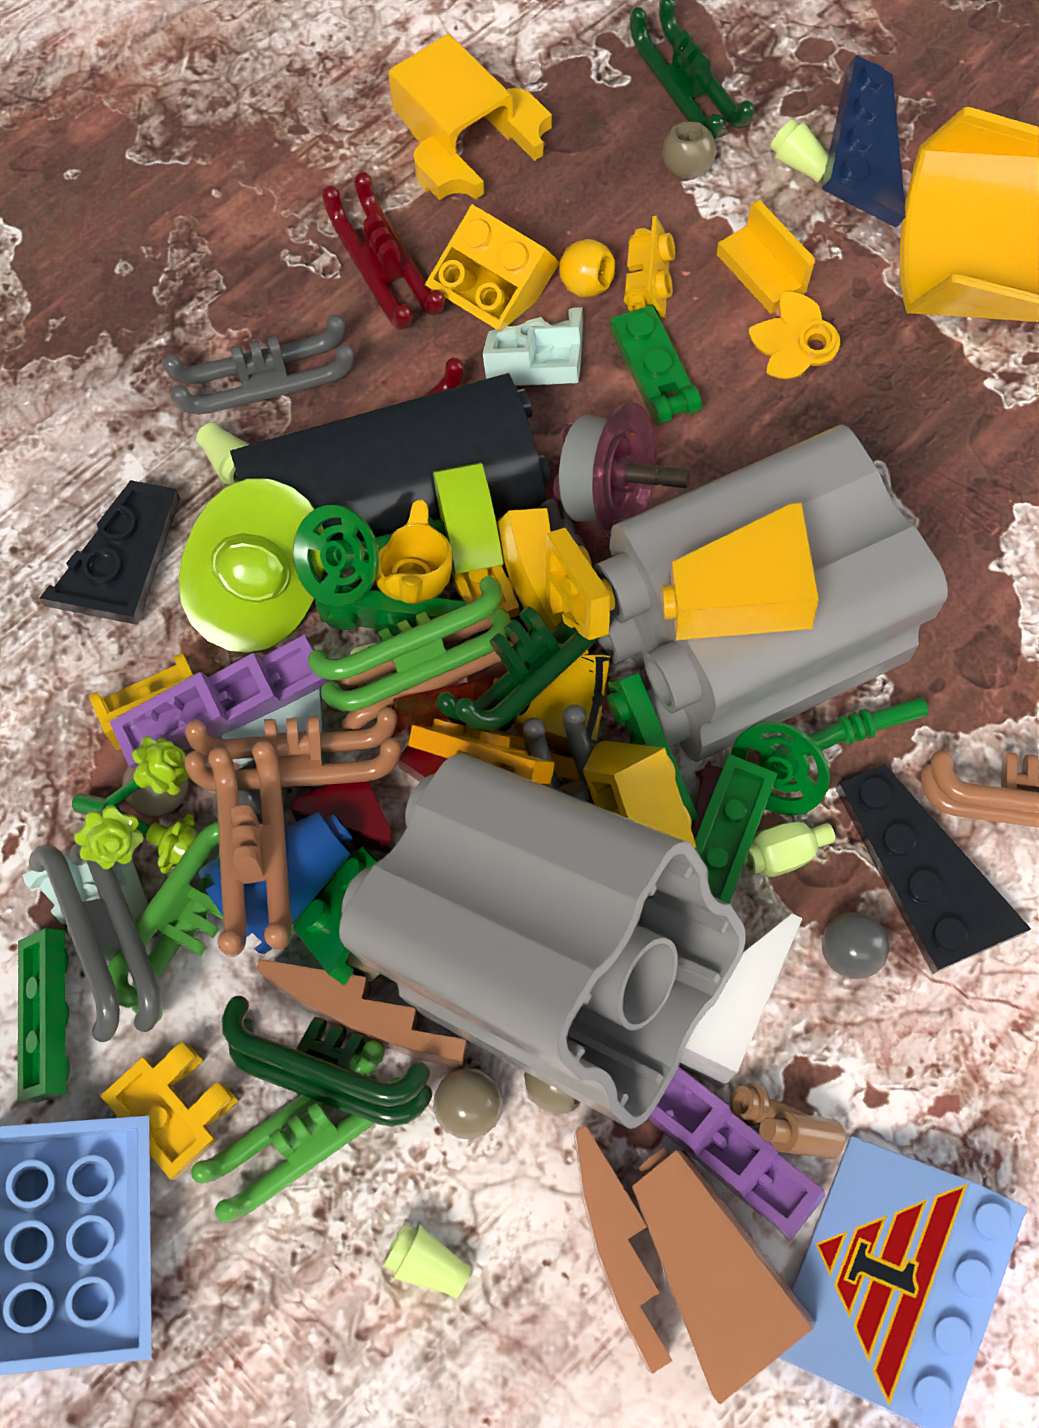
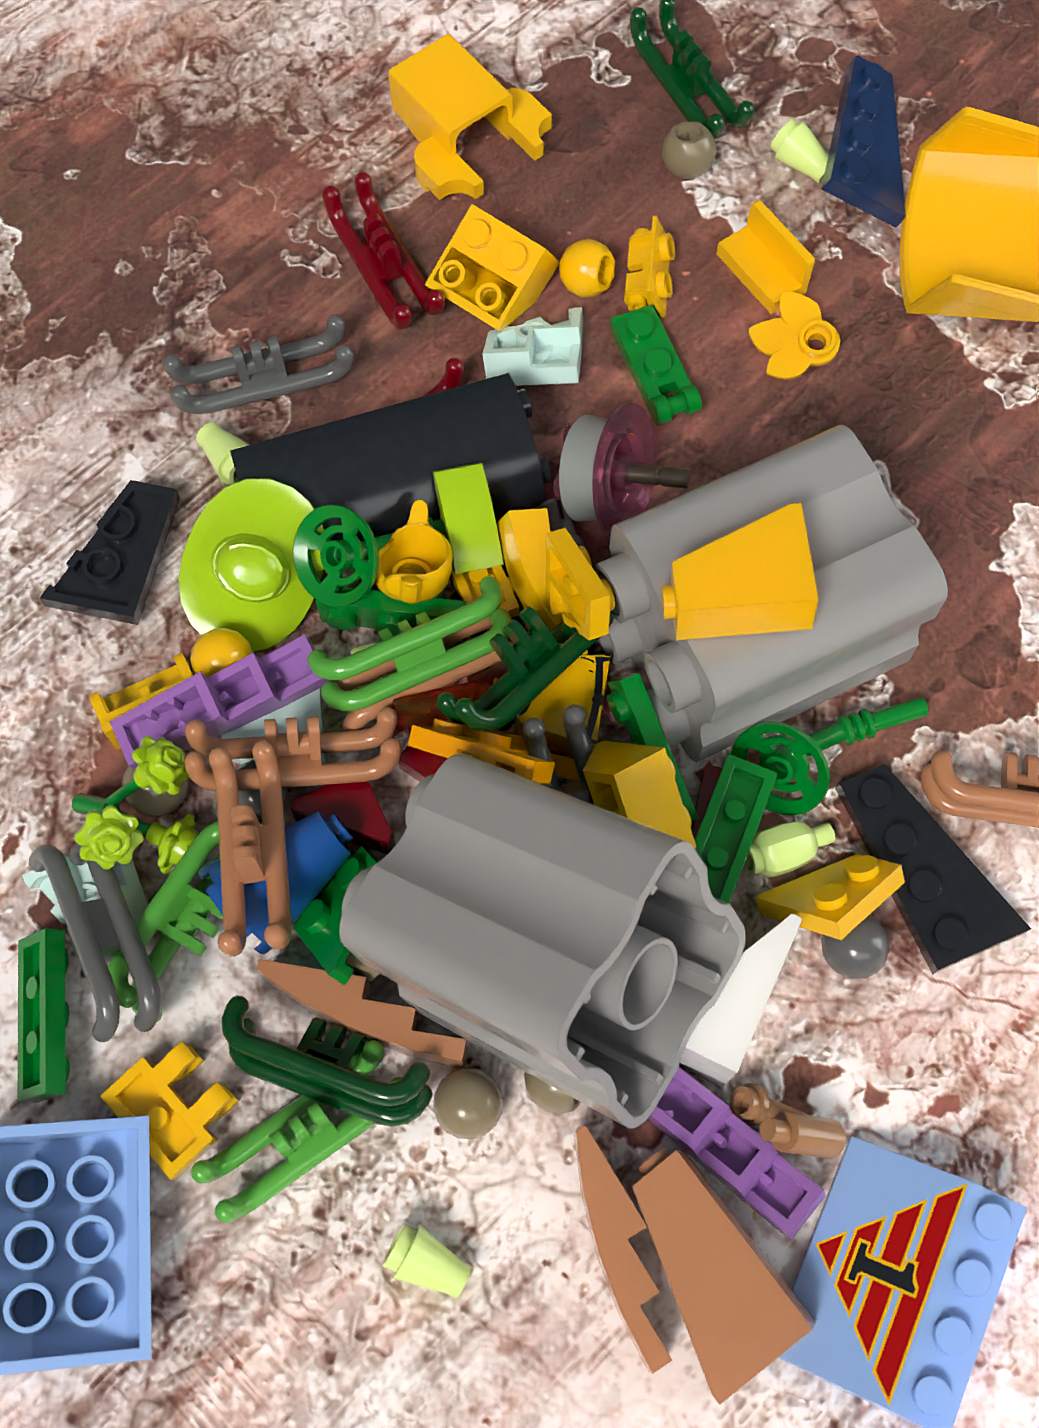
none -> yellow piece [190,628,253,677]
none -> yellow wing [756,854,905,940]

